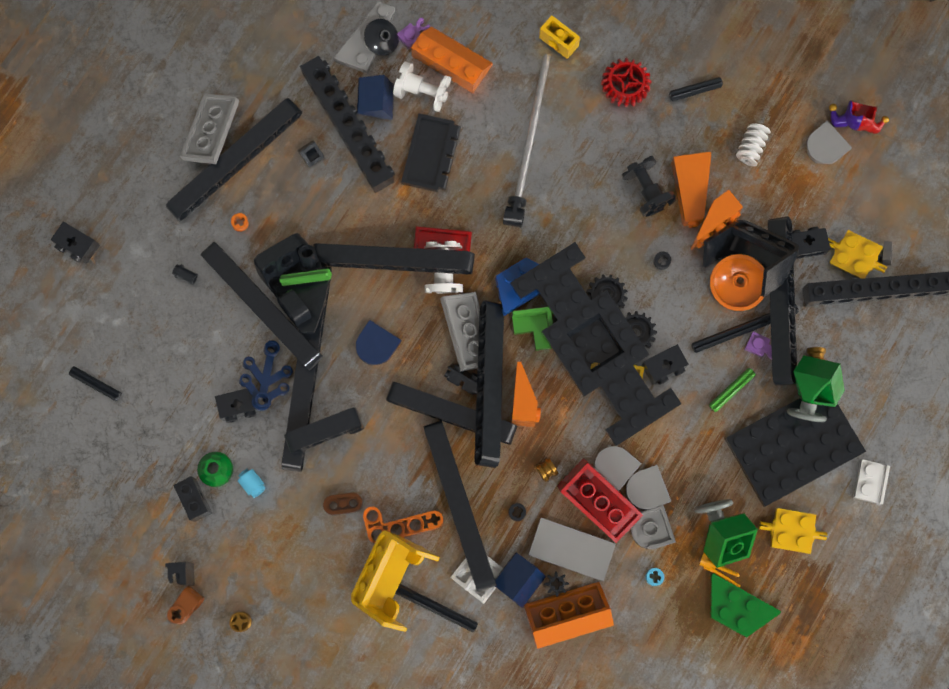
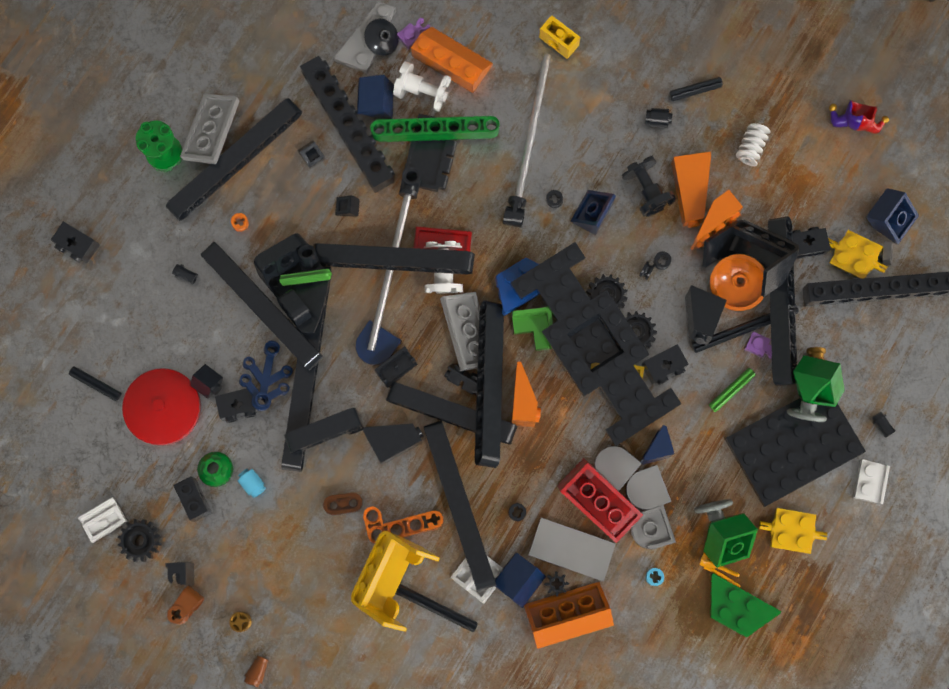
pearl gold wheel [535,458,559,483] -> none
red gear [601,57,651,108] -> none
light grey tile [806,121,852,165] -> none
none -> white plate [78,497,128,543]
none -> black gear [117,519,162,562]
none -> red dish [122,368,201,446]
none -> green piece [135,120,183,172]
none -> black brick [190,364,223,399]
none -> dark orange cone [244,656,269,688]
none -> black slope [335,195,360,217]
none -> black slope [362,423,424,465]
none -> flat silver piece [367,167,422,351]
none -> green beam [370,116,500,142]
none -> black hinge [375,346,418,388]
none -> black bush [546,190,563,208]
none -> dark blue slope [571,190,616,235]
none -> black bush [639,261,655,280]
none -> dark blue slope [640,425,675,465]
none -> black brick [645,108,673,128]
none -> black slope [685,285,727,345]
none -> dark blue slope [866,188,919,244]
none -> black pin [872,412,896,438]

